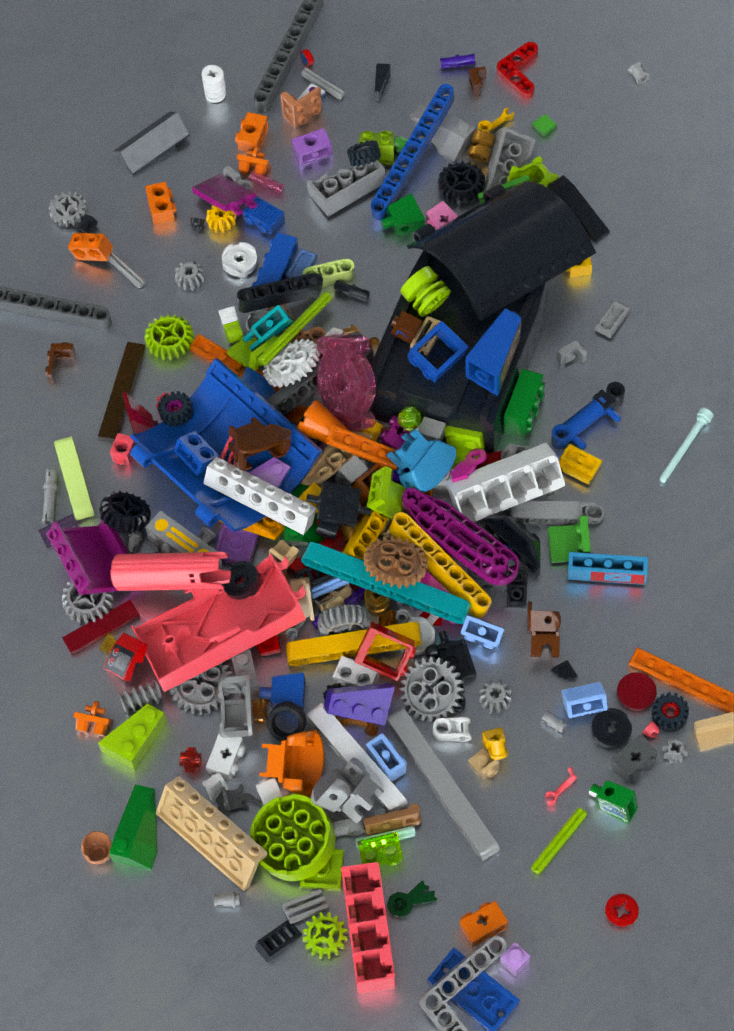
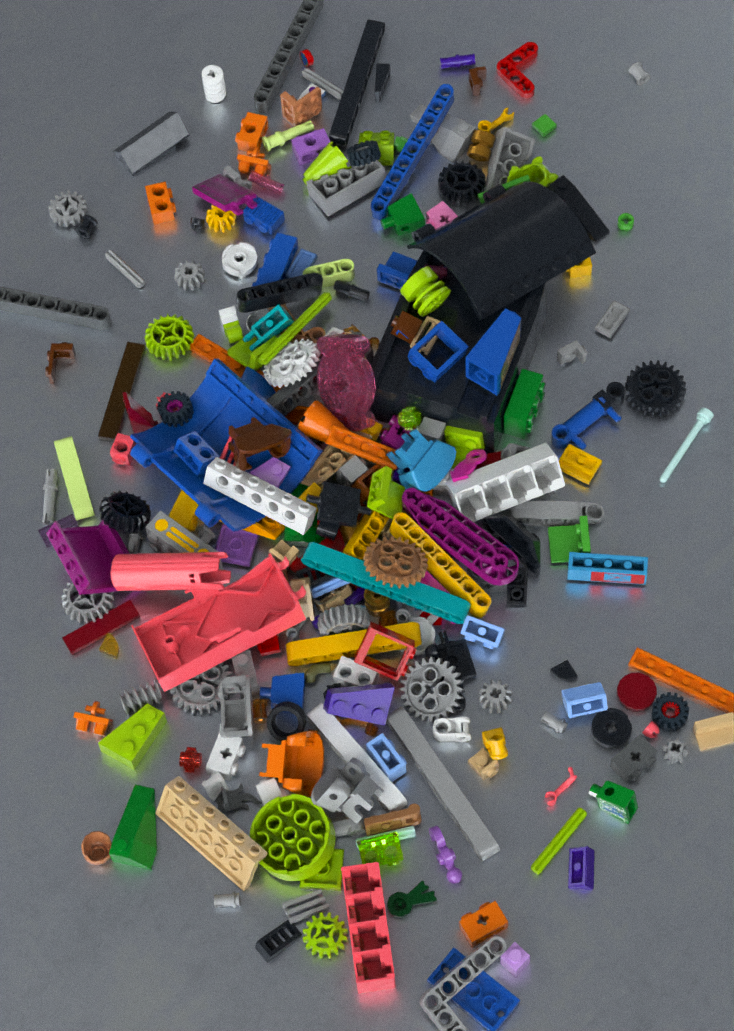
orange brick [68,233,113,261] -> none
slope [103,633,148,681] -> none
black plate [222,561,260,600] -> none
reddish brown piece [527,601,561,658] -> none
red gear [605,894,639,927] -> none
none -> yellow brick [169,490,199,532]
none -> yellowish green pin [261,120,314,152]
none -> lime cone [302,141,352,186]
none -> olive arm [304,663,331,683]
none -> black beam [329,19,385,146]
none -> blue bracket [377,252,417,290]
none -> clear pink pin [424,265,447,279]
none -> medium lavender piece [429,825,462,884]
none -> dark purple slope [568,846,595,890]
none -> bright green bush [617,213,634,231]
none -> black gear [625,360,686,417]

